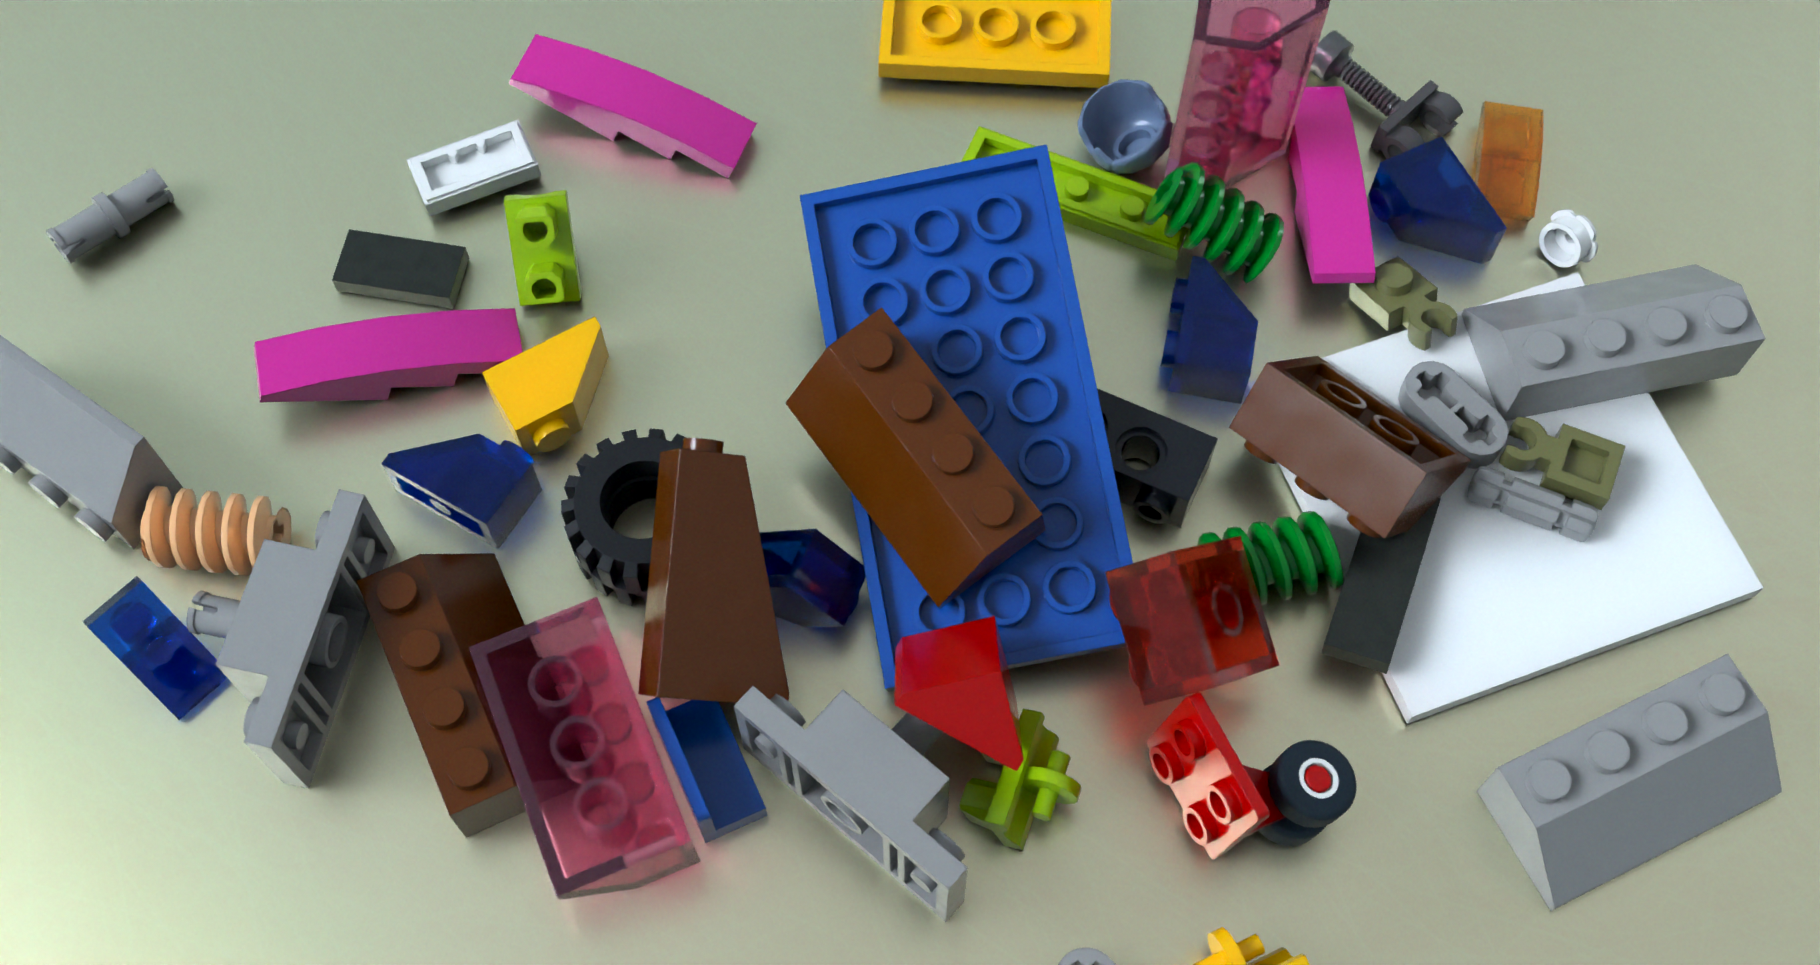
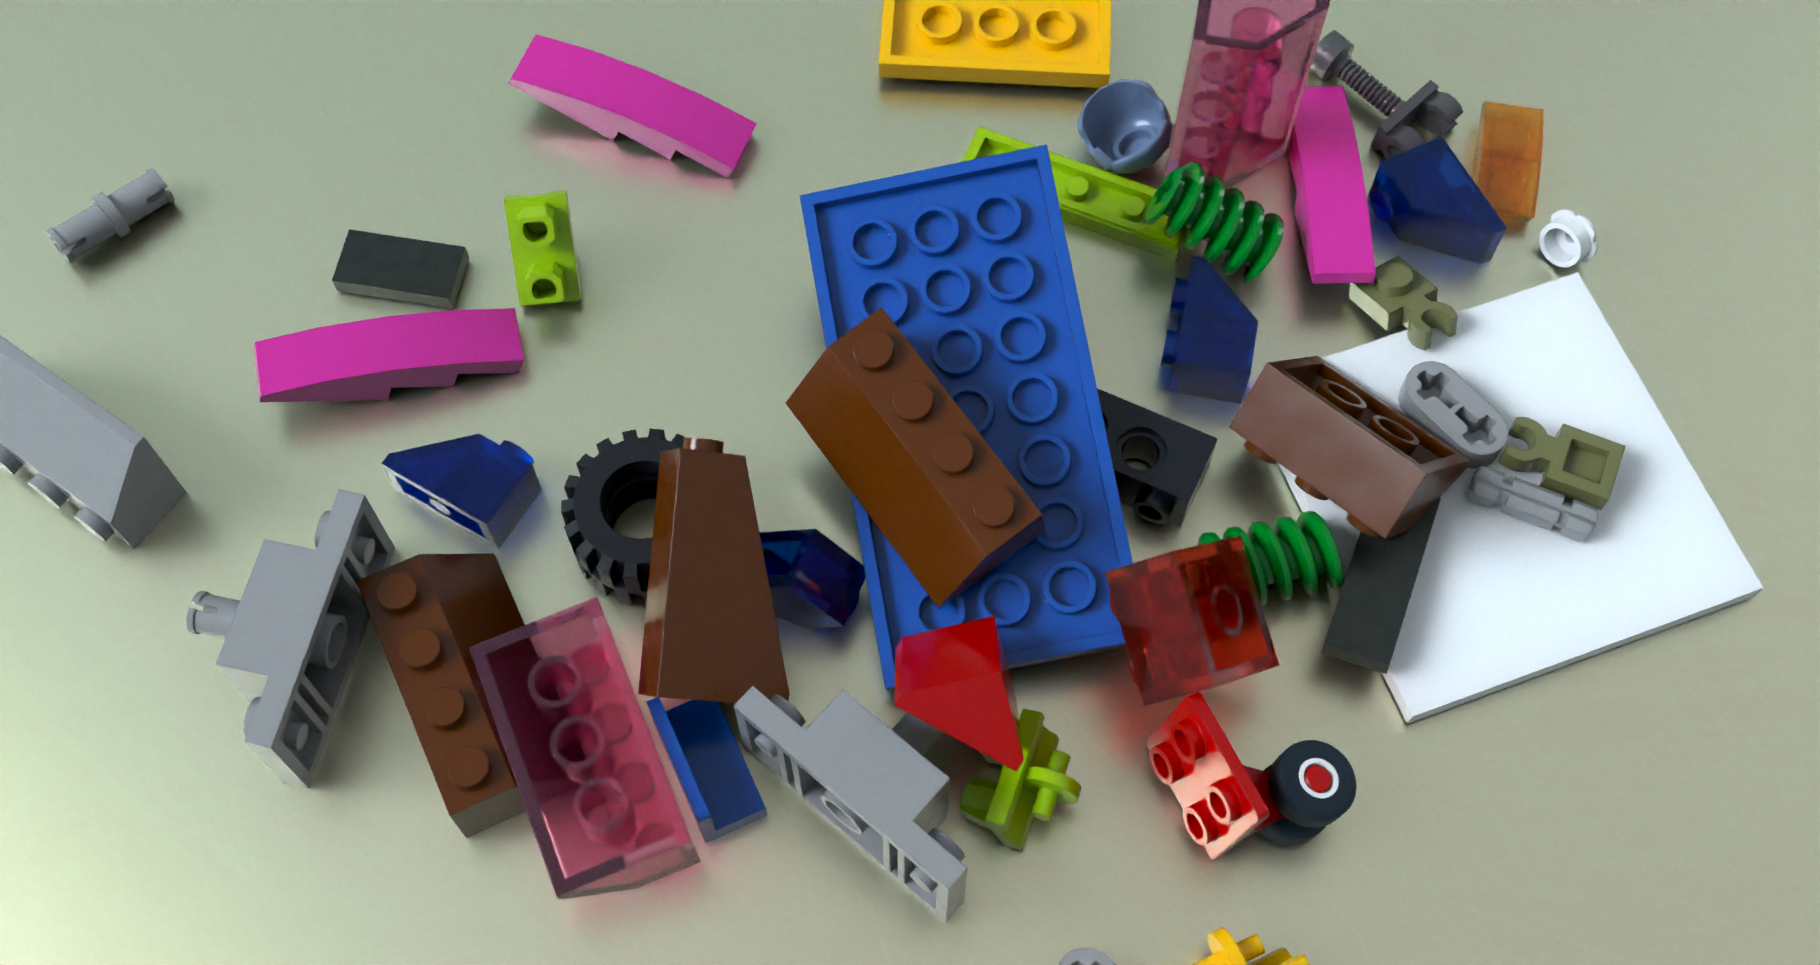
clear blue slope [82,576,227,720] -> none
light nougat piece [140,486,292,576] -> none
white plate [406,120,541,216] -> none
yellow slope [482,316,609,458] -> none
light grey slope [1461,264,1766,421] -> none
light grey slope [1477,654,1782,911] -> none

